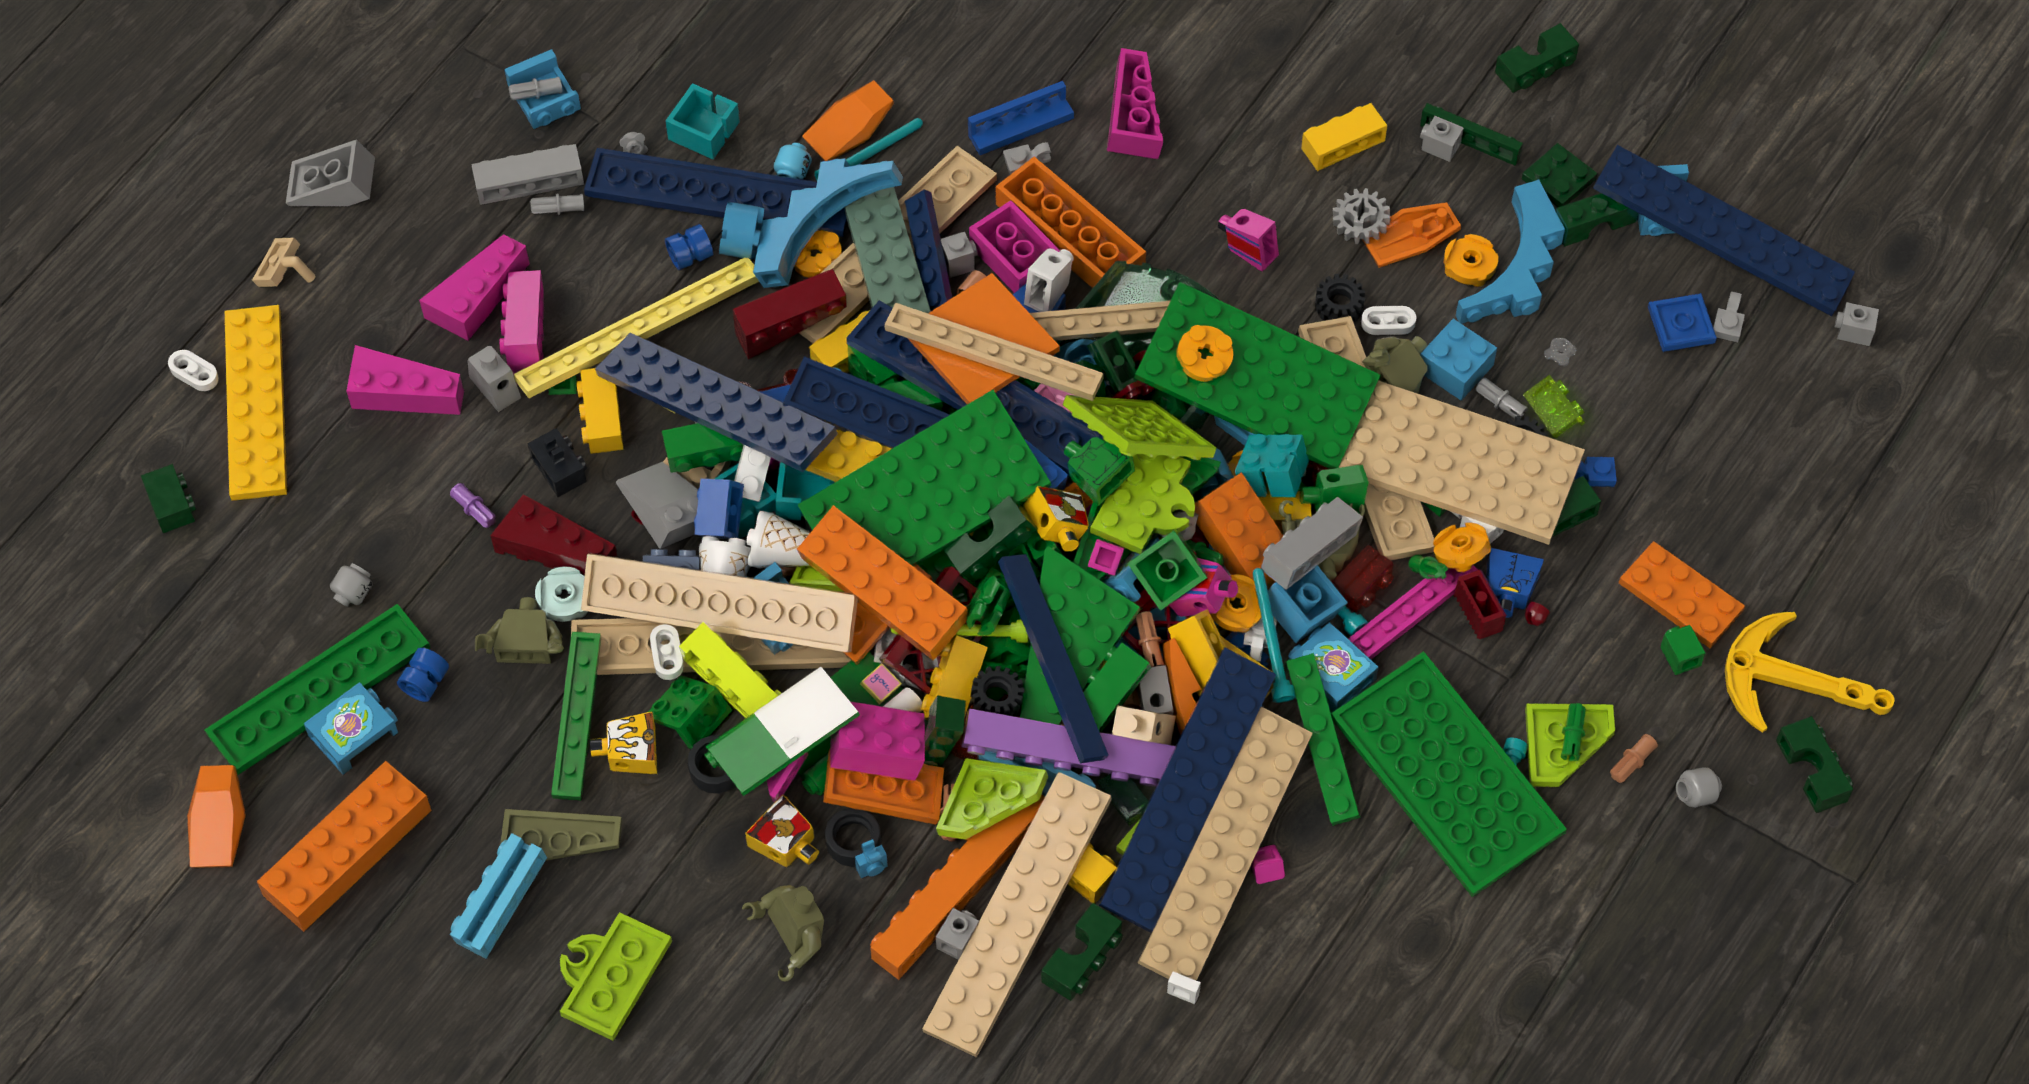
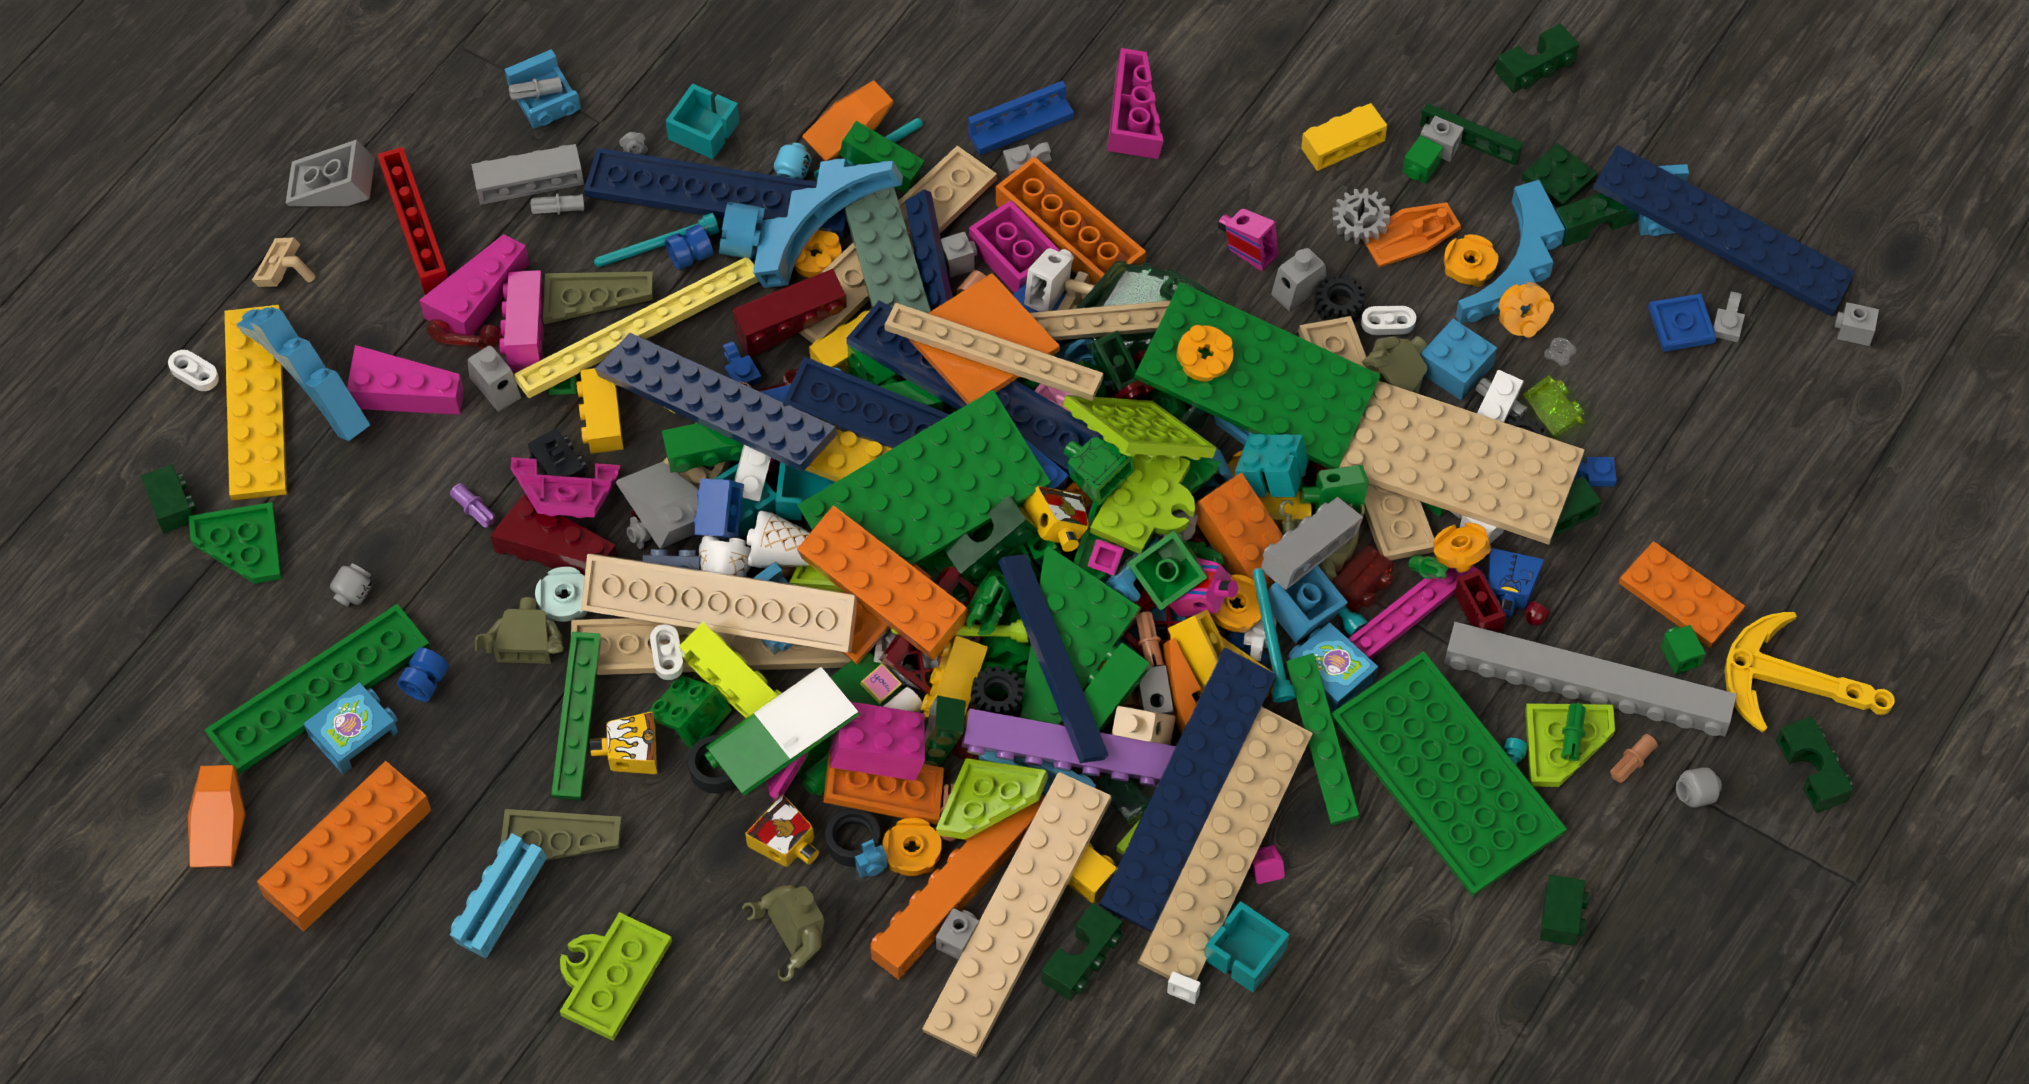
none -> green plate [188,502,282,584]
none -> dark azure arch [236,307,370,441]
none -> red brick [377,147,448,295]
none -> clear red bar [427,320,502,349]
none -> dark pink wing [511,457,620,518]
none -> olive wing [543,271,654,324]
none -> teal piece [594,213,719,267]
none -> light grey plate [627,517,651,549]
none -> blue plate [723,341,762,387]
none -> green brick [839,121,924,194]
none -> light orange plate [883,818,942,876]
none -> tan plate [1057,271,1097,310]
none -> teal piece [1205,901,1290,993]
none -> light grey torso [1271,248,1327,312]
none -> green brick [1402,135,1443,184]
none -> light grey brick [1444,622,1737,736]
none -> white hinge [1477,370,1524,423]
none -> light orange plate [1498,282,1554,338]
none -> dark green brick [1539,874,1589,946]

